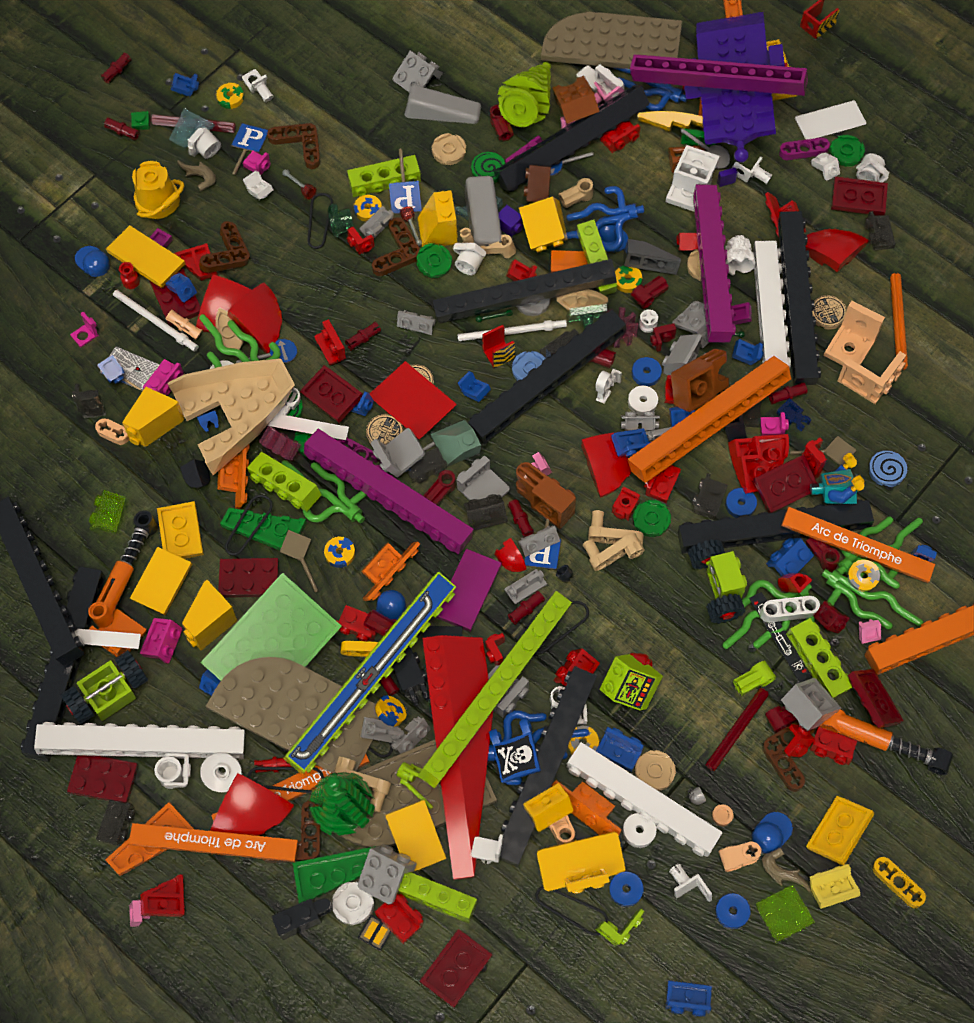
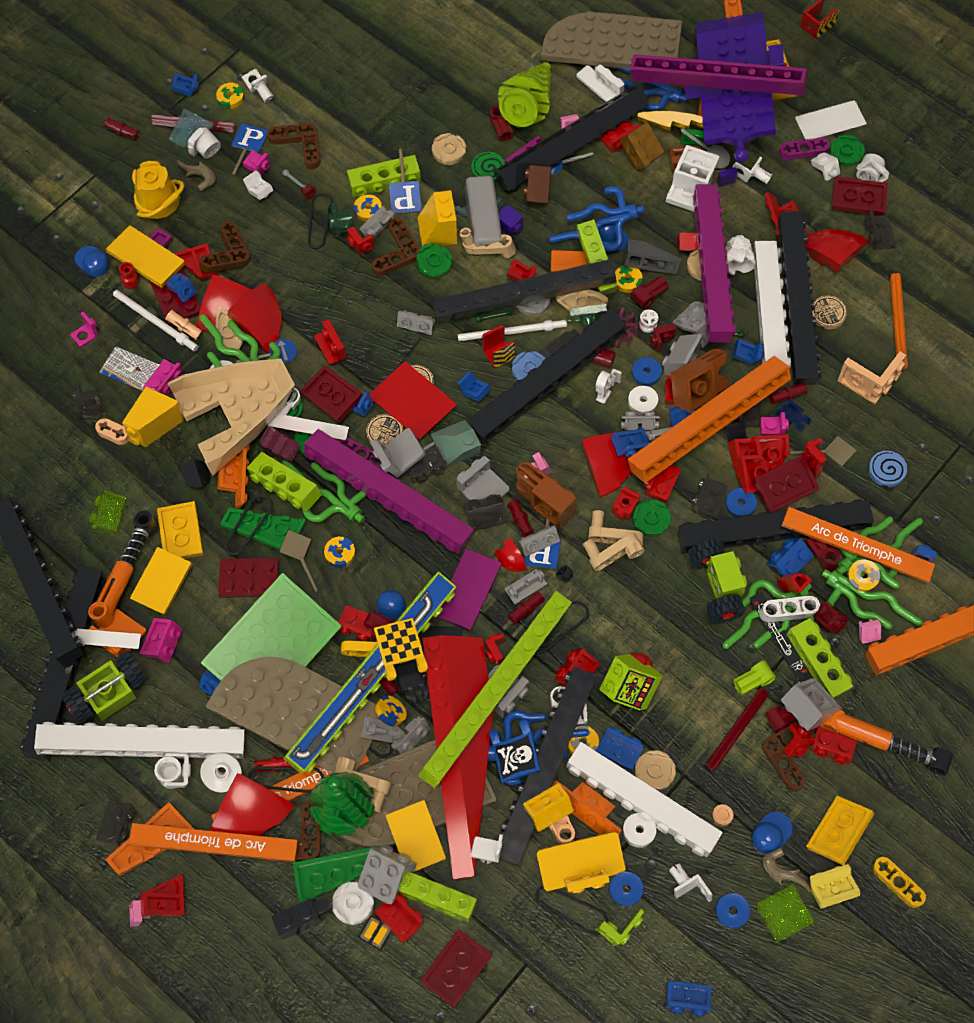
dark red plate [67,755,139,804] -> none
bracket [98,355,126,384] -> none
dark red pin [101,52,132,84] -> none
green plate [131,111,150,130] -> none
yellow slope [182,580,238,650] -> none
blue tile [197,410,219,432] -> none
dark red pin [345,322,381,350] -> none
orange bracket [361,541,420,601] -> none
light grey bracket [393,51,443,93] -> none
lime plant [397,762,433,809] -> none
clear red hinge [400,206,422,246] -> none
light grey piece [405,85,481,124] -> none
dark red piece [423,470,456,505] -> none
white piece [453,243,486,275] -> none
yellow slope [519,197,568,252] -> none
dark orange brick [552,76,600,124] -> none
tan piece [558,178,593,208] -> none
bright pink bracket [594,81,625,105] -> none
light grey hinge [689,787,707,805] -> none
light nougat piece [719,842,761,872] -> none
magenta bracket [730,302,752,325] -> none
torso [810,453,864,504] -> none
light nougat bracket [824,301,885,366] -> none
dark red plate [848,669,904,728] -> none
none -> yellow flag [374,618,428,681]
none -> pearl gold bracket [620,123,664,170]

